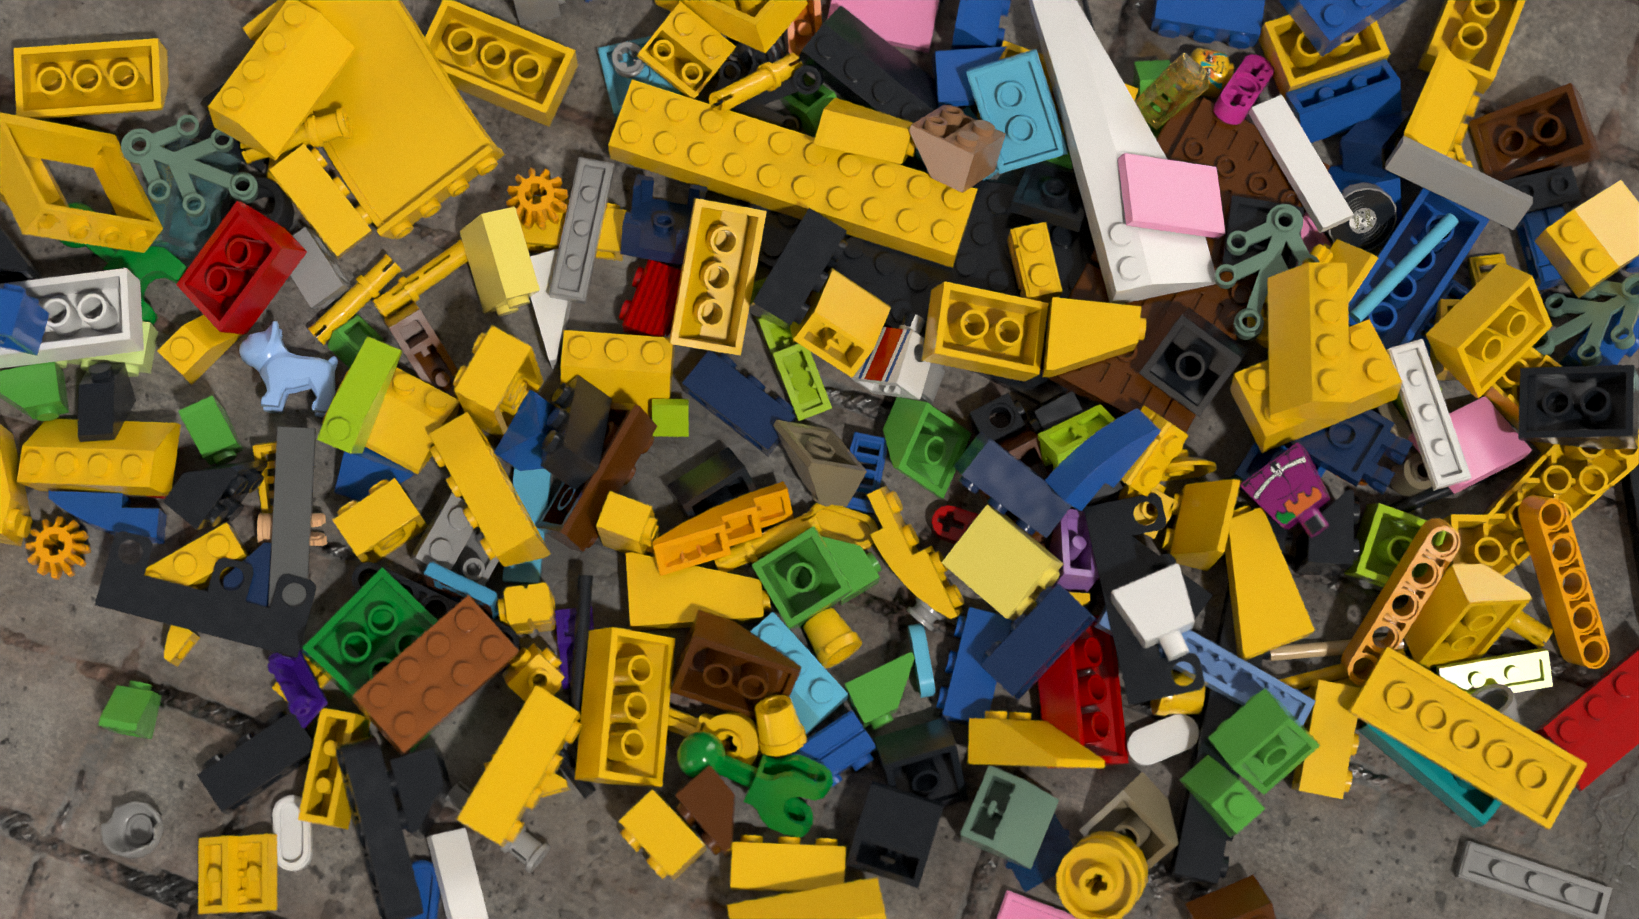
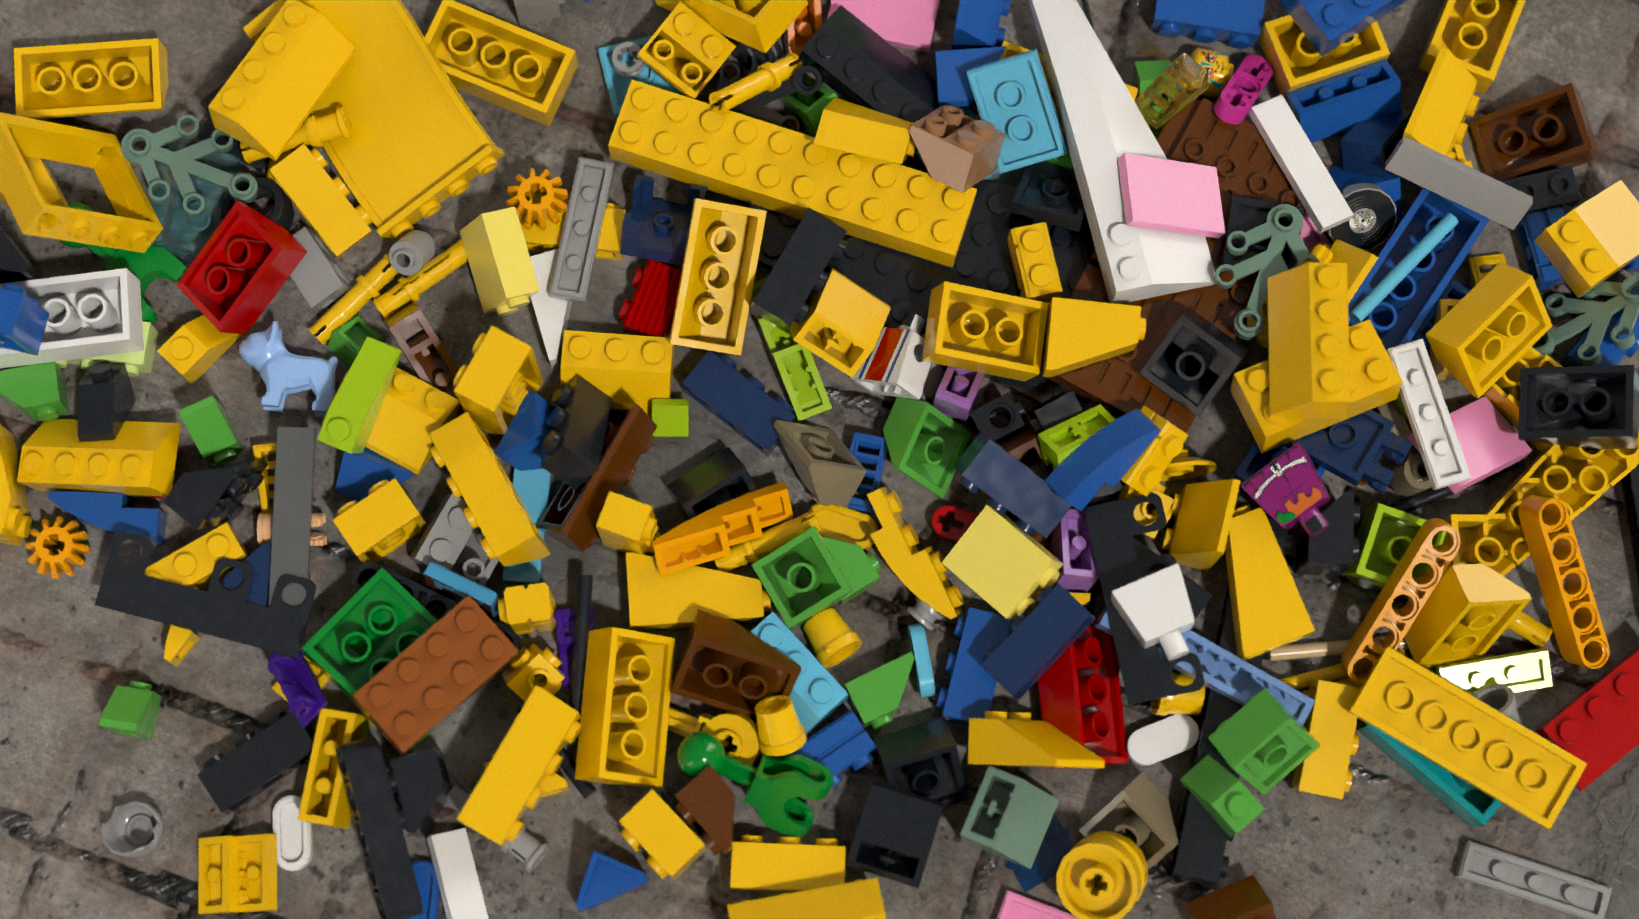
none -> light grey brick [389,230,435,276]
none -> blue slope [576,851,651,913]
none -> medium lavender slope [933,366,985,421]

